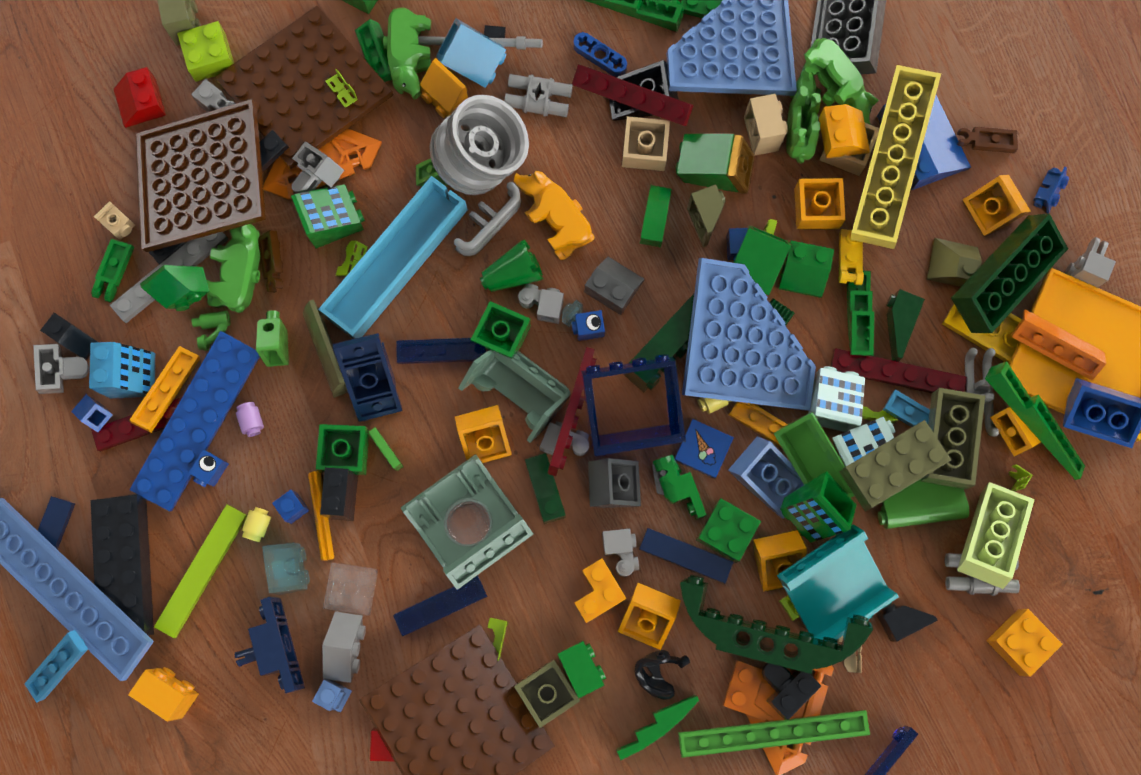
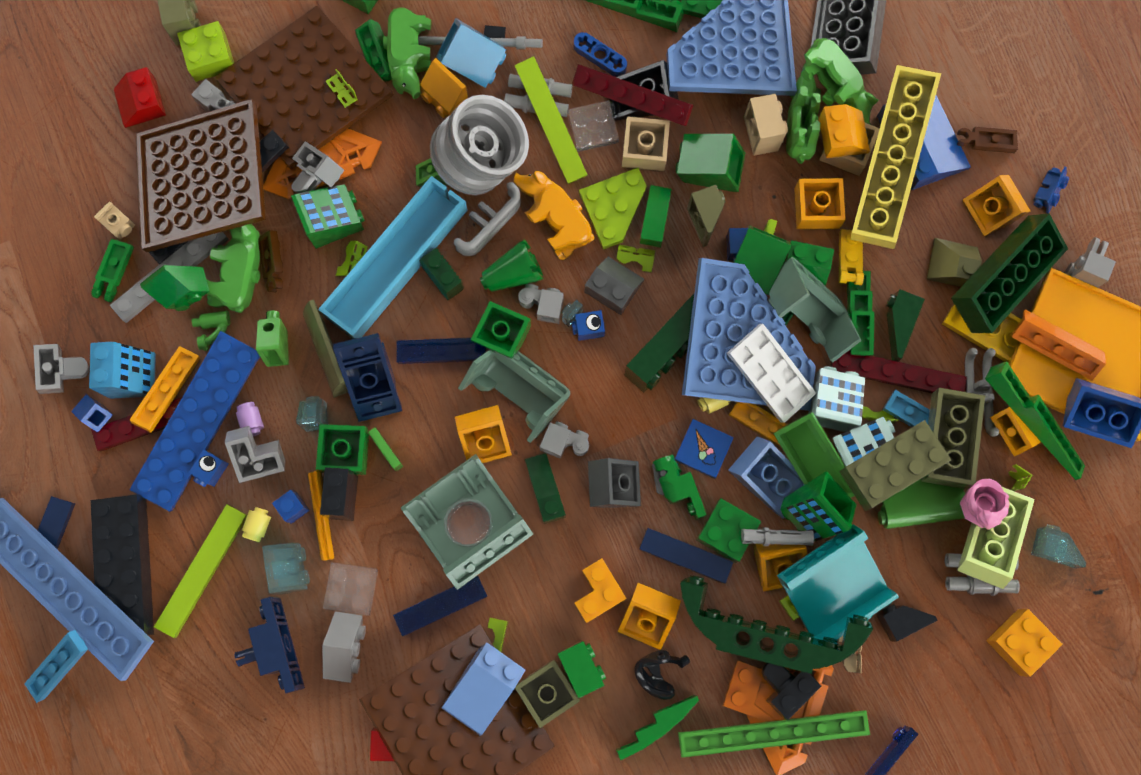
black slope [40,313,98,360] -> none
light orange brick [128,667,199,722] -> none
medium blue window [312,679,352,712] -> none
dark red plate [548,347,597,476] -> none
clear blue windscreen [581,354,686,456] -> none
light grey brick [602,529,639,577] -> none
pearl gold tile [727,135,755,194] -> none
none -> light grey brick [225,426,285,483]
none -> clear light blue slope [296,396,329,432]
none -> dark green brick [419,248,464,301]
none -> medium blue slope [441,642,525,736]
none -> lime tile [515,56,588,184]
none -> clear plate [568,101,619,152]
none -> lime plate [579,167,647,250]
none -> lime piece [617,245,655,272]
none -> white plate [727,324,816,423]
none -> light grey pin [741,527,814,546]
none -> sand green windscreen [768,257,861,362]
none -> bright pink piece [960,479,1010,529]
none -> clear light blue slope [1031,525,1086,569]

